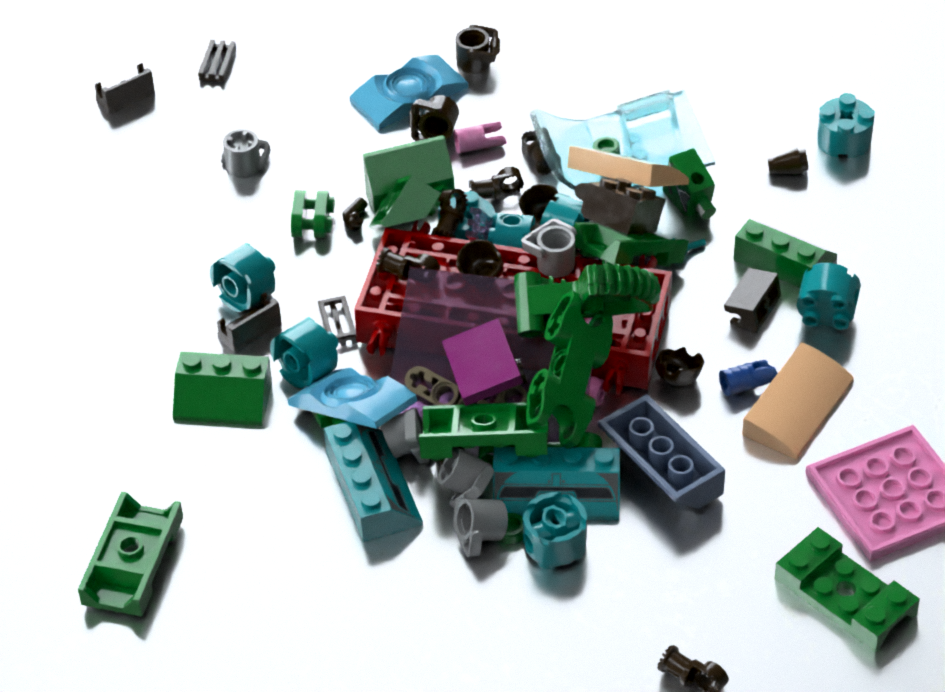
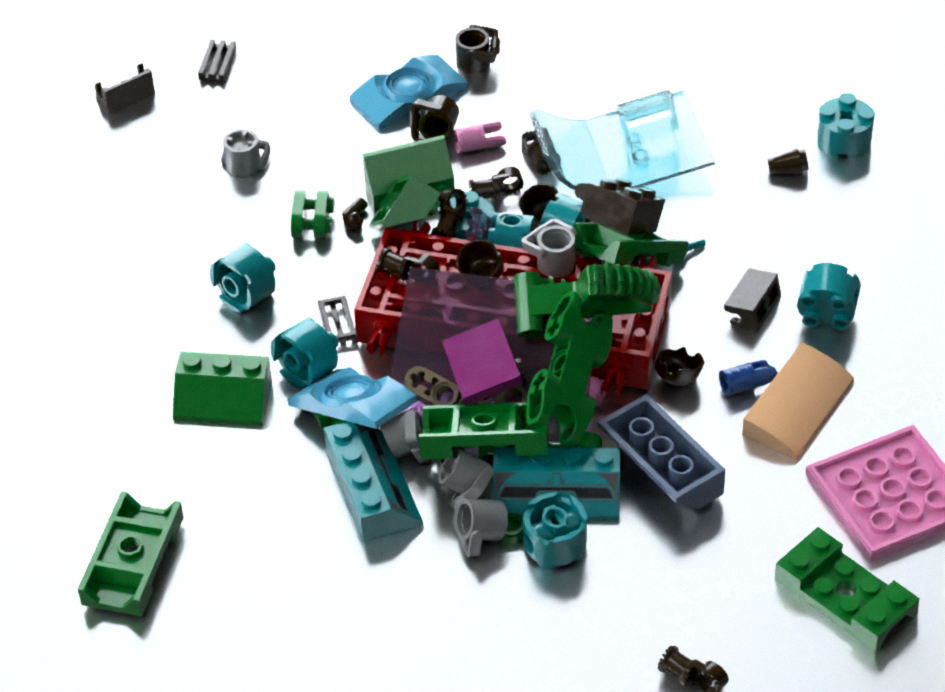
dark brown hinge [217,292,282,353] -> none
light nougat slope [567,145,689,187] -> none
tile [592,136,620,155] -> none
green torso [662,147,717,219] -> none
green slope [733,219,838,288] -> none

